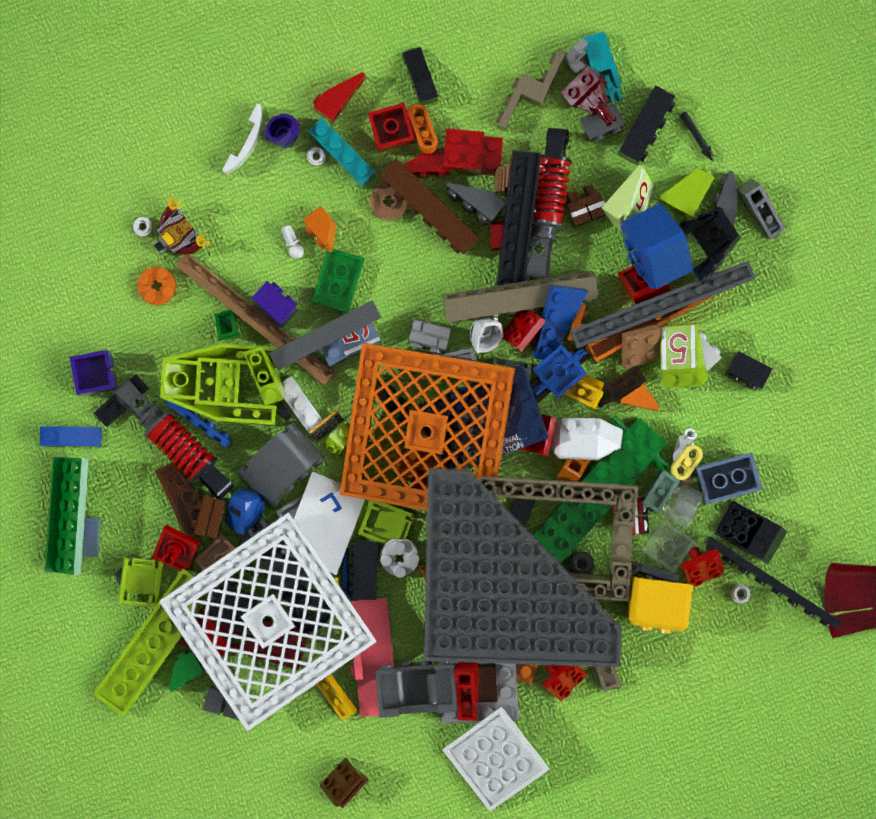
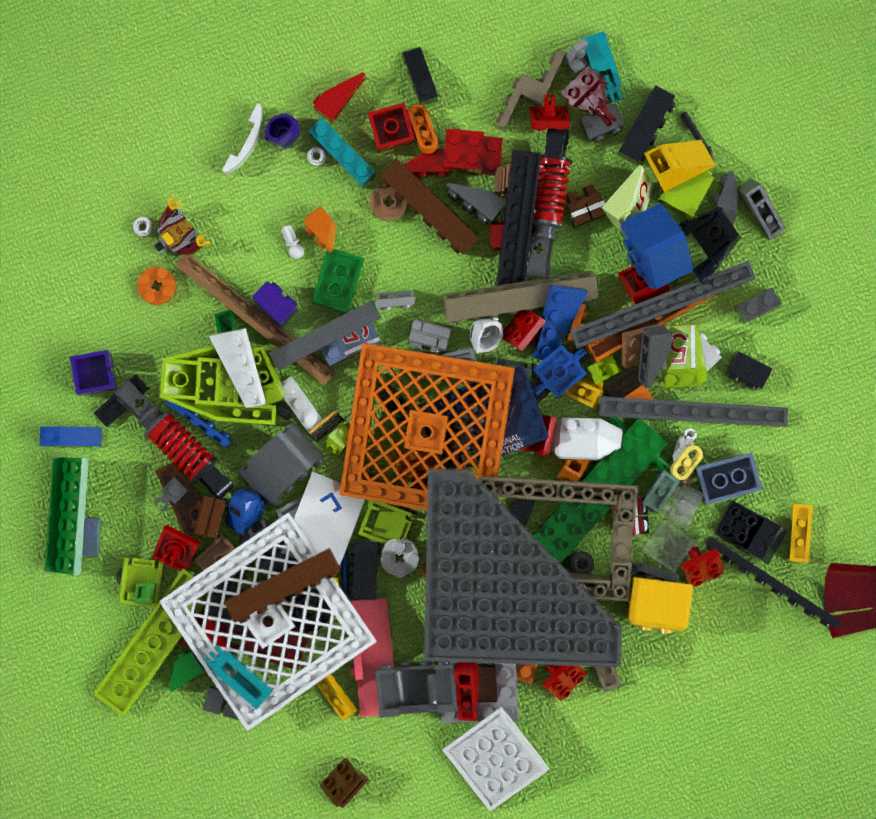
white plate [731,584,750,604] -> none
none -> bright green plate [134,582,155,604]
none -> dark grey plate [154,477,188,512]
none -> teal hinge [204,645,273,710]
none -> white wing [209,328,266,408]
none -> reddish brown brick [224,548,341,624]
none -> light grey plate [376,290,415,310]
none -> red plate [529,94,570,131]
none -> lime bracket [587,355,620,384]
none -> dark grey plate [599,397,788,427]
none -> dark grey slope [638,325,673,389]
none -> yellow slope [644,140,716,192]
none -> dark grey brick [735,287,781,324]
none -> yellow plate [788,504,813,563]

